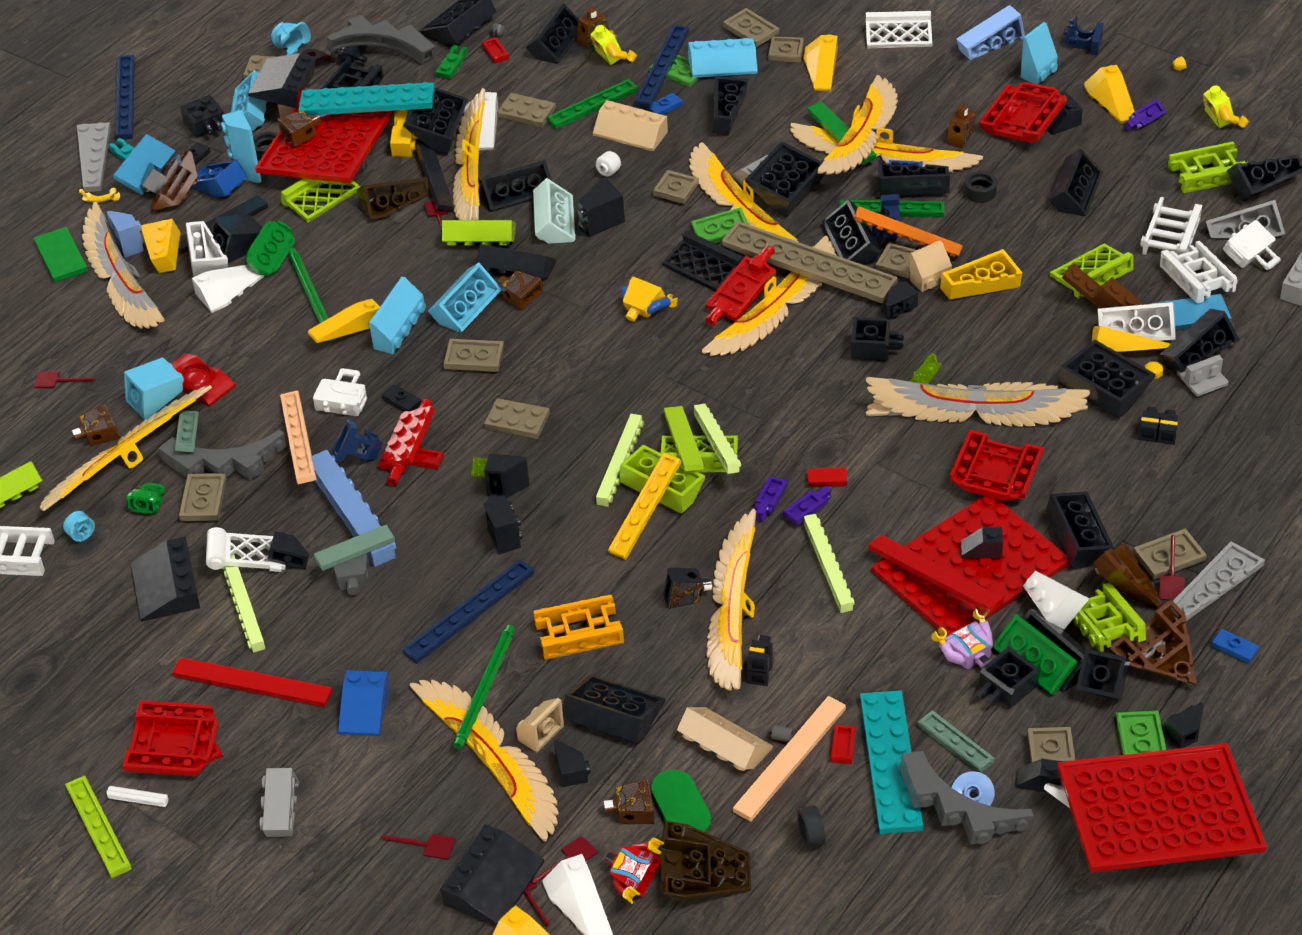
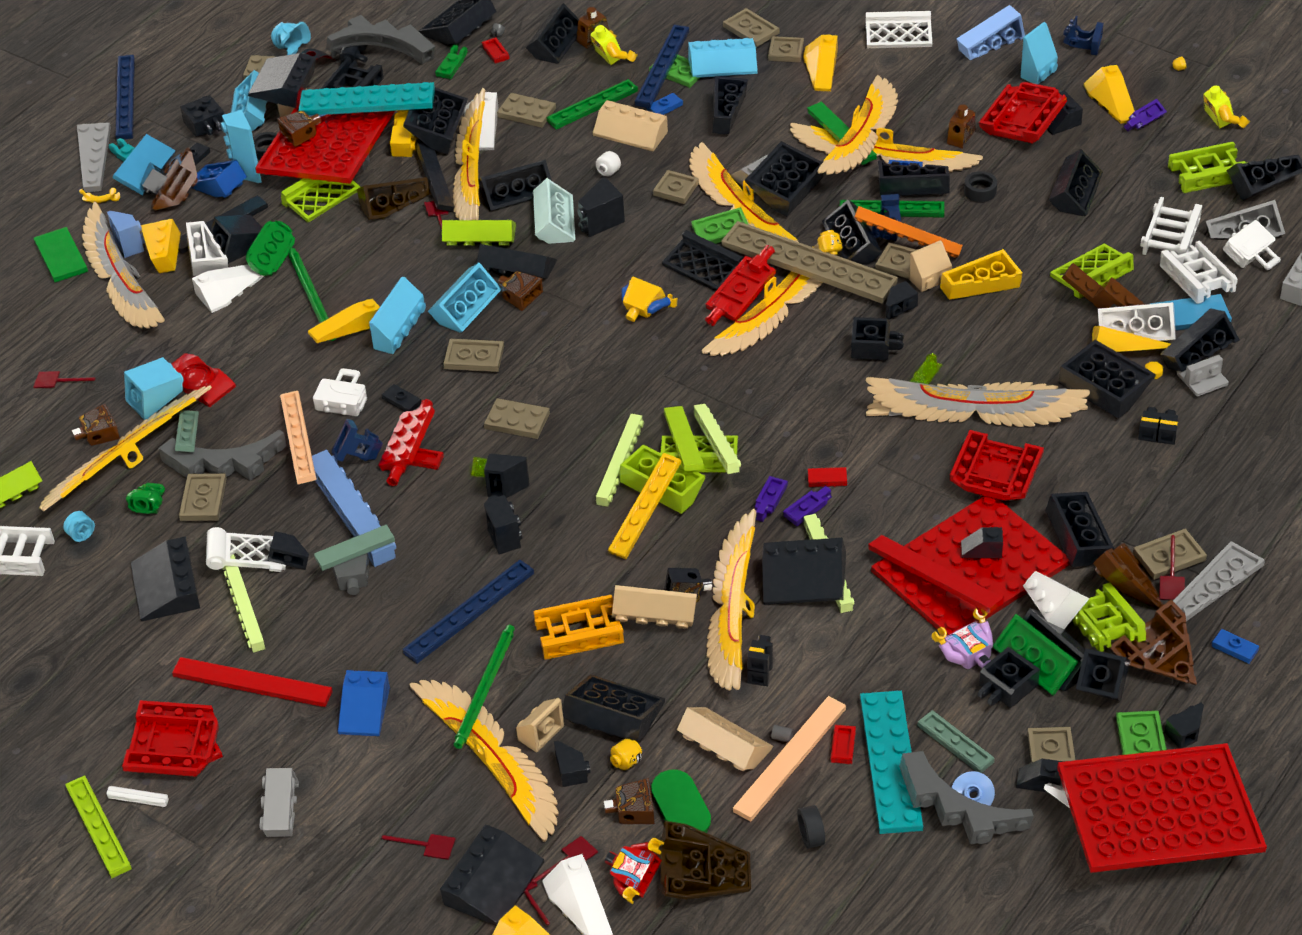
none -> yellow head [610,739,642,770]
none -> tan slope [612,585,697,629]
none -> black slope [762,537,846,605]
none -> yellow head [817,230,842,256]

